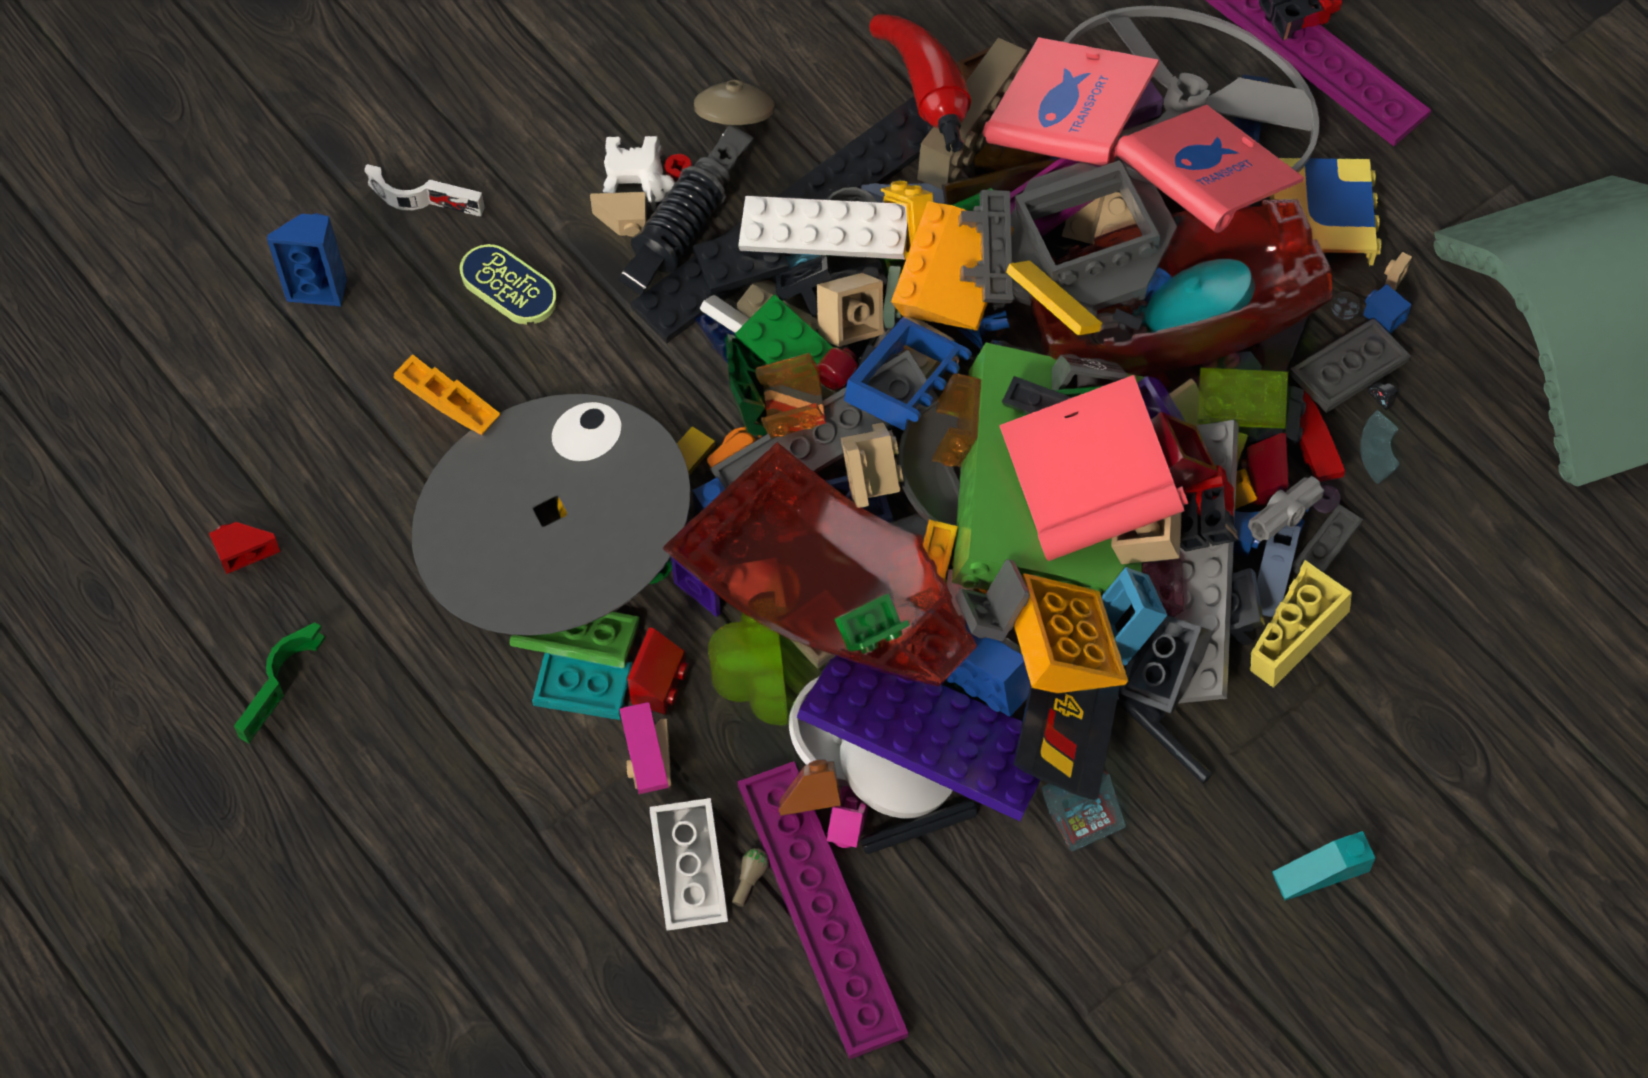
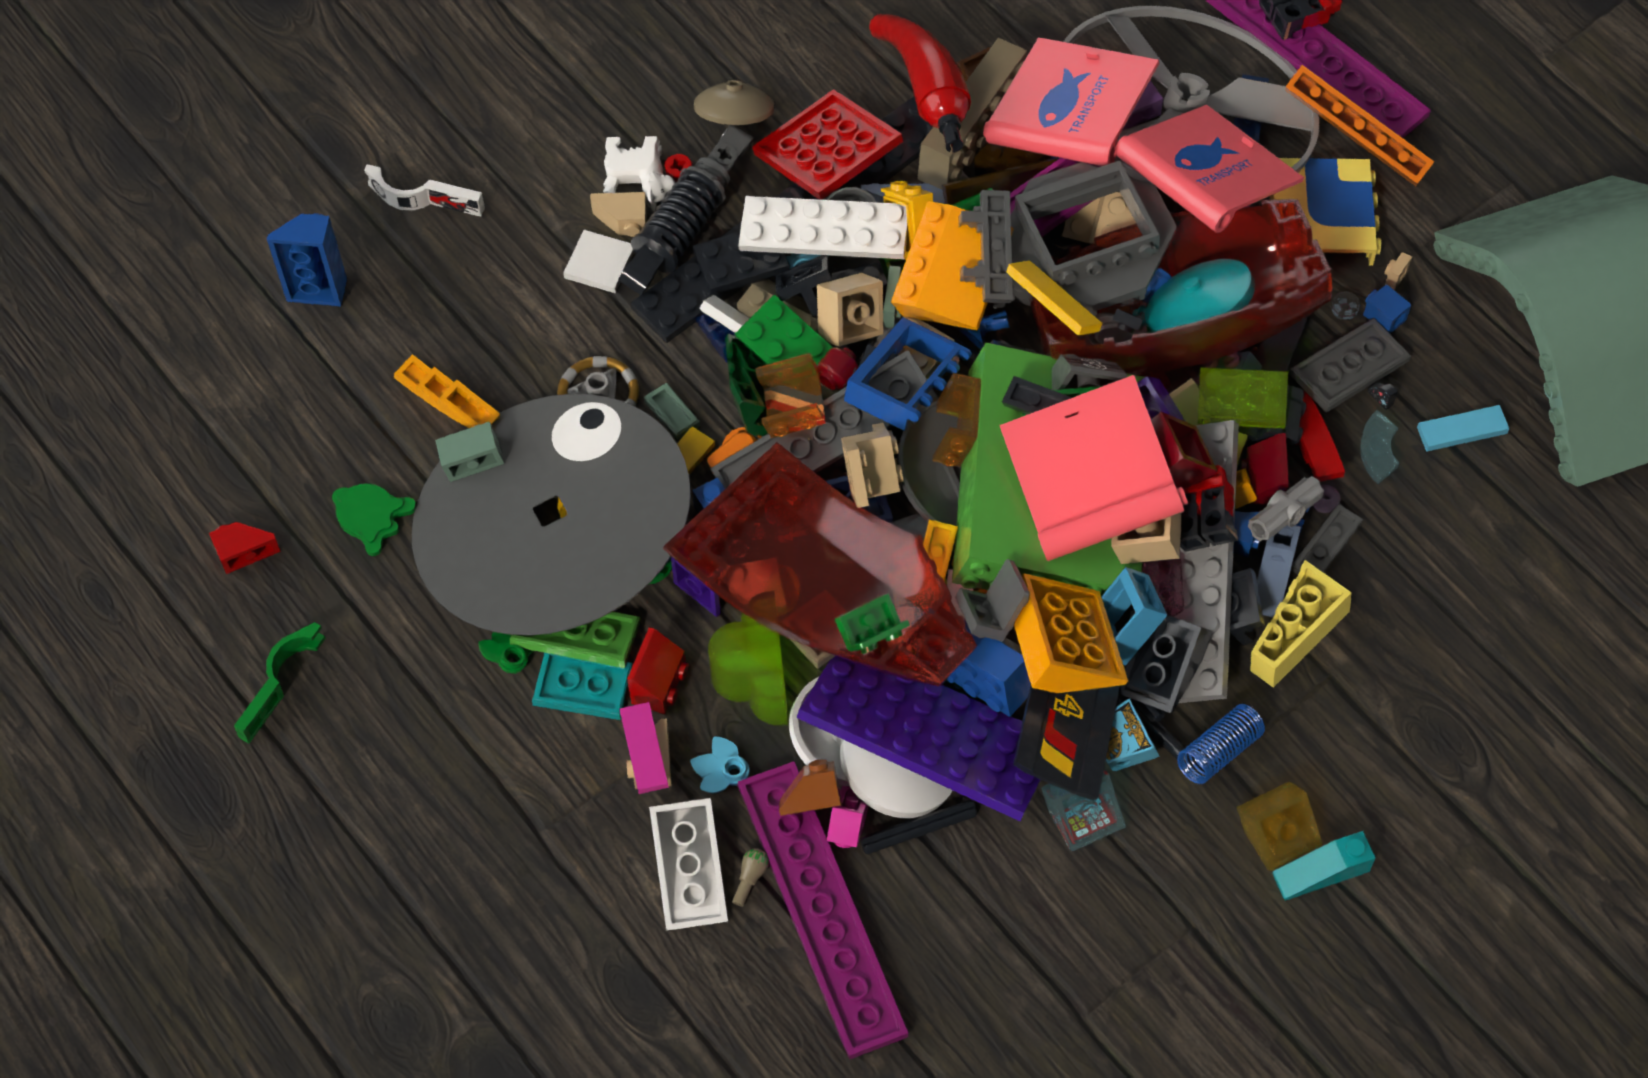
tile [460,244,556,324] -> none
none -> green tile [332,484,416,556]
none -> sand green brick [435,422,504,482]
none -> green plate [478,632,534,673]
none -> light grey piece [557,356,639,407]
none -> white tile [563,230,634,293]
none -> sand green tile [644,382,700,441]
none -> medium azure plate [691,736,750,793]
none -> red plate [752,89,903,200]
none -> torso [1106,699,1159,771]
none -> blue piece [1177,704,1265,784]
none -> clear yellow slope [1237,781,1323,871]
none -> orange brick [1285,65,1434,186]
none -> medium azure tile [1417,405,1509,452]

